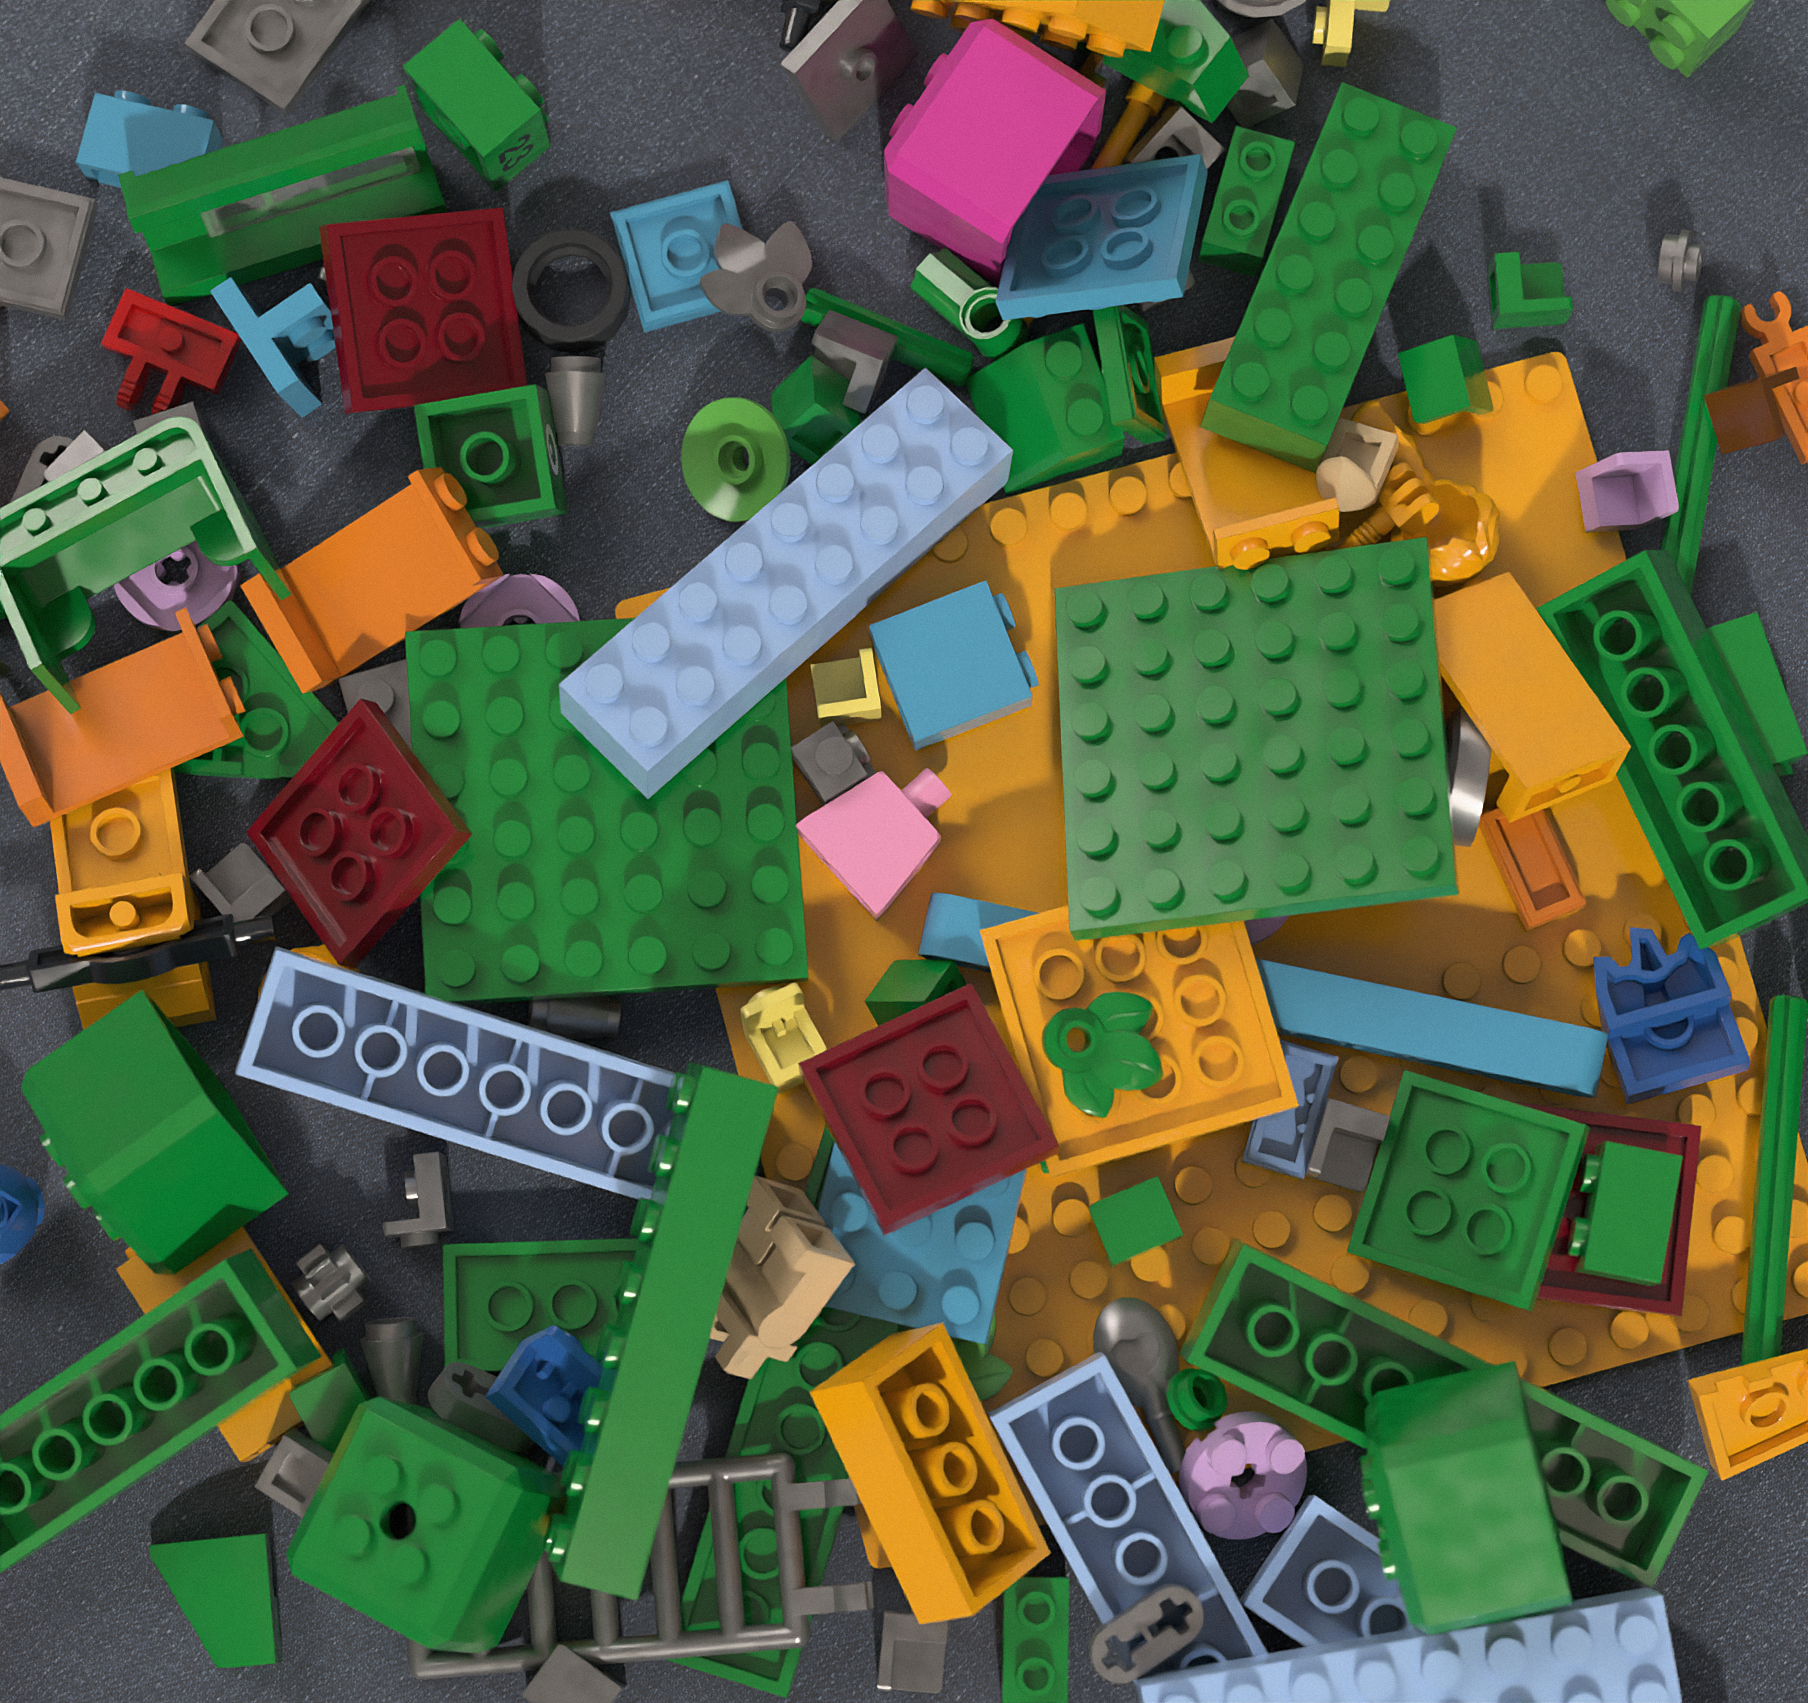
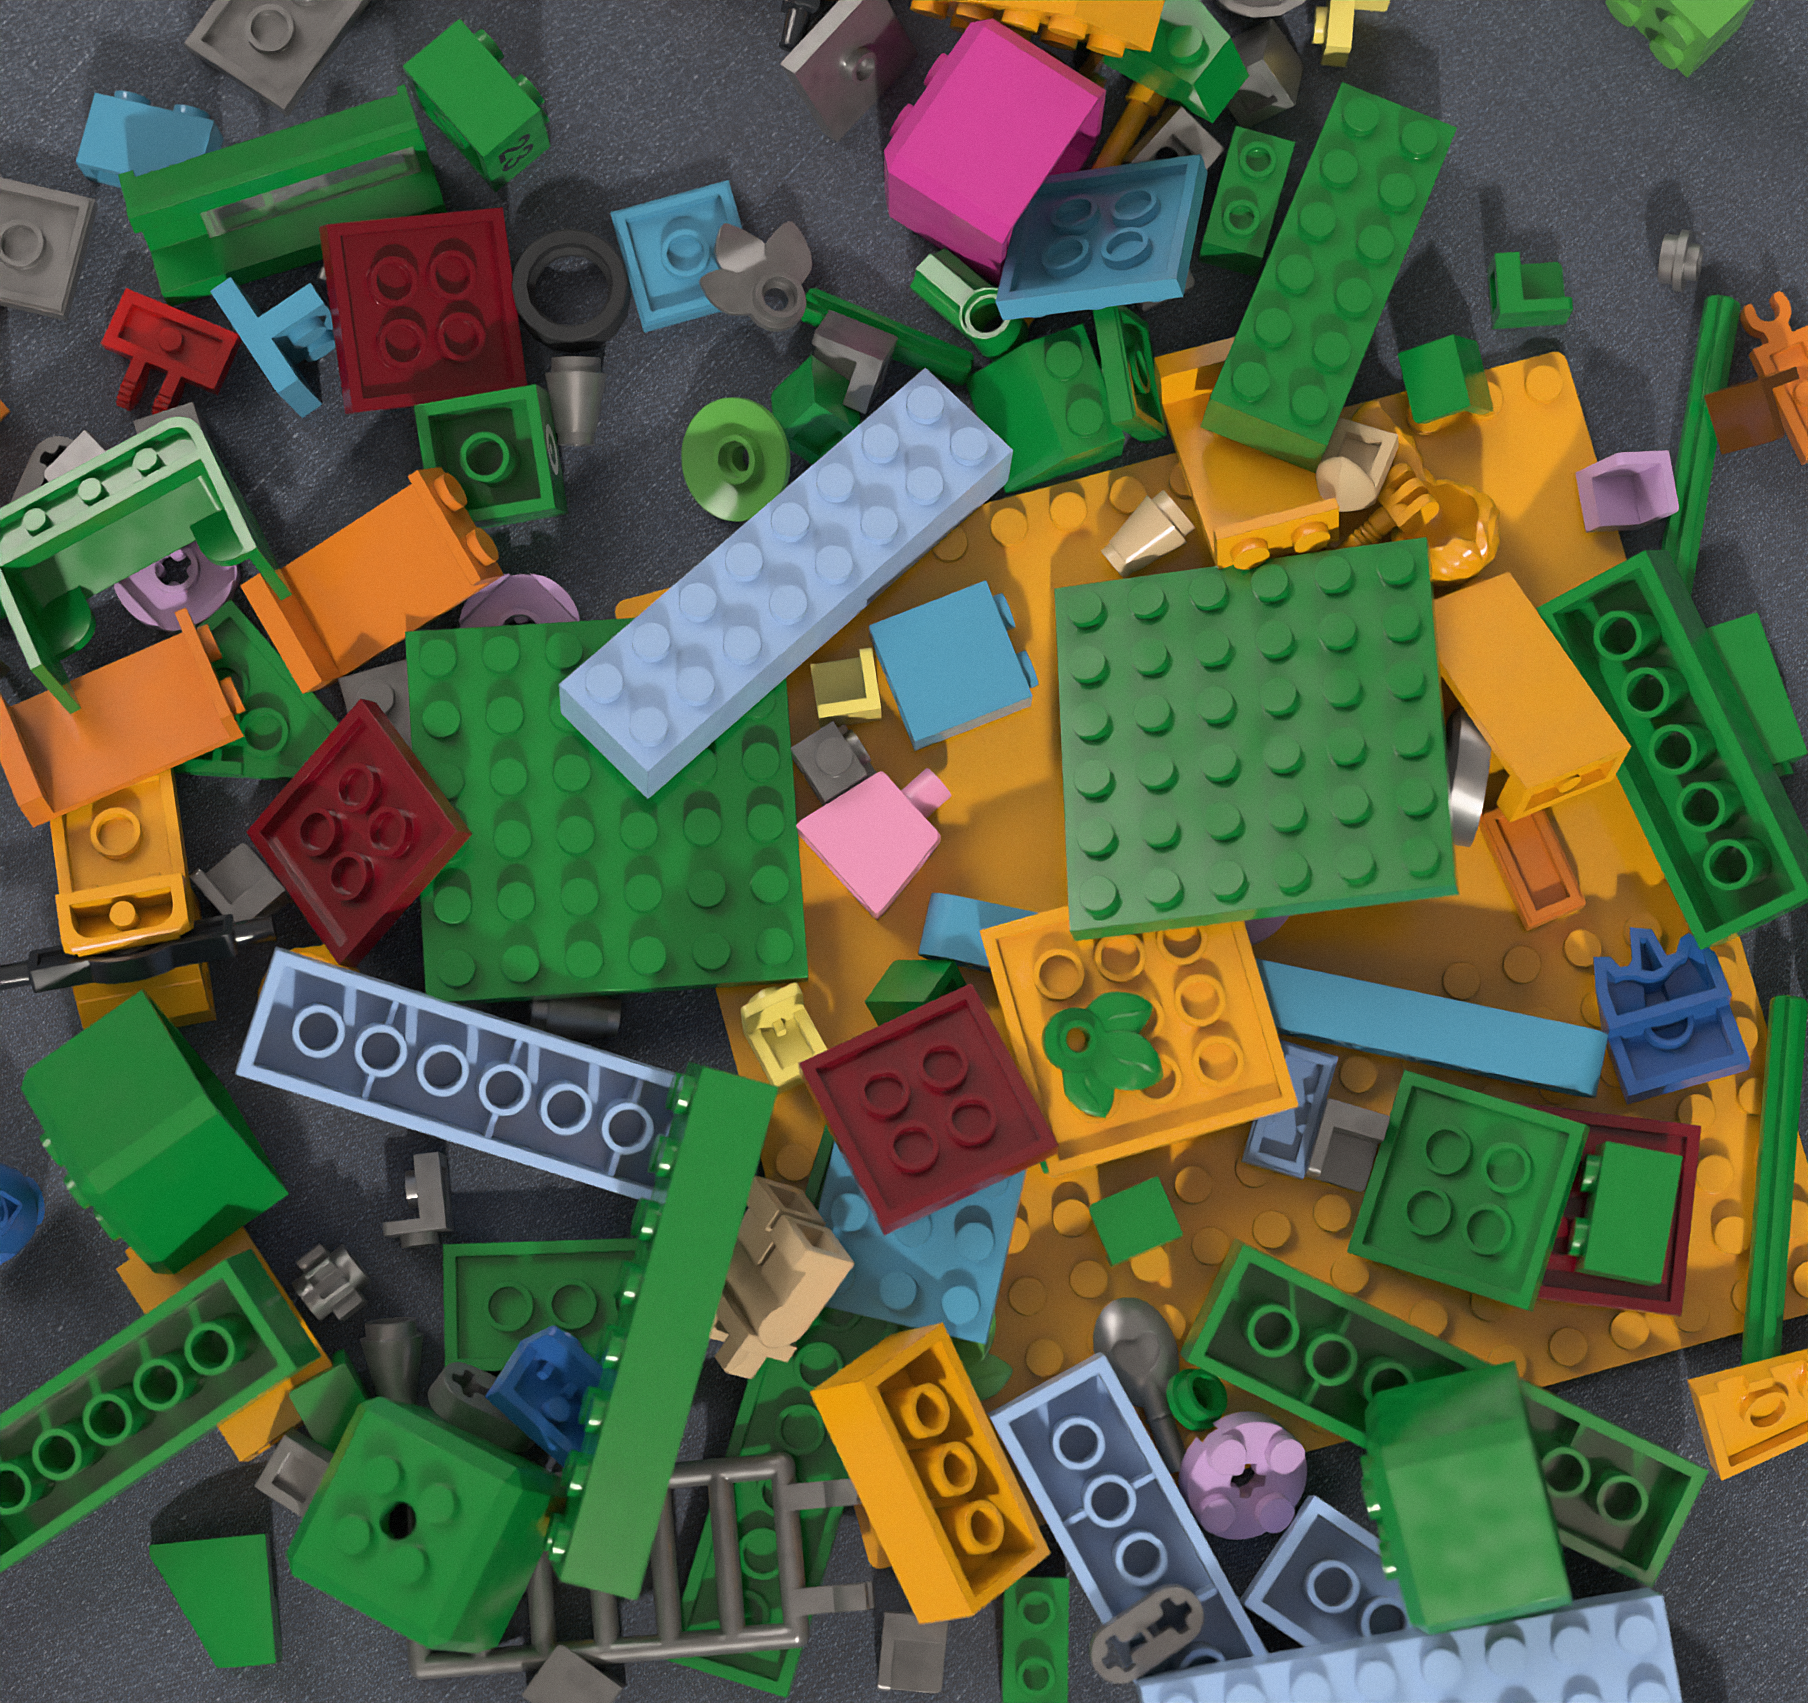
none -> tan cone [1101,490,1195,579]

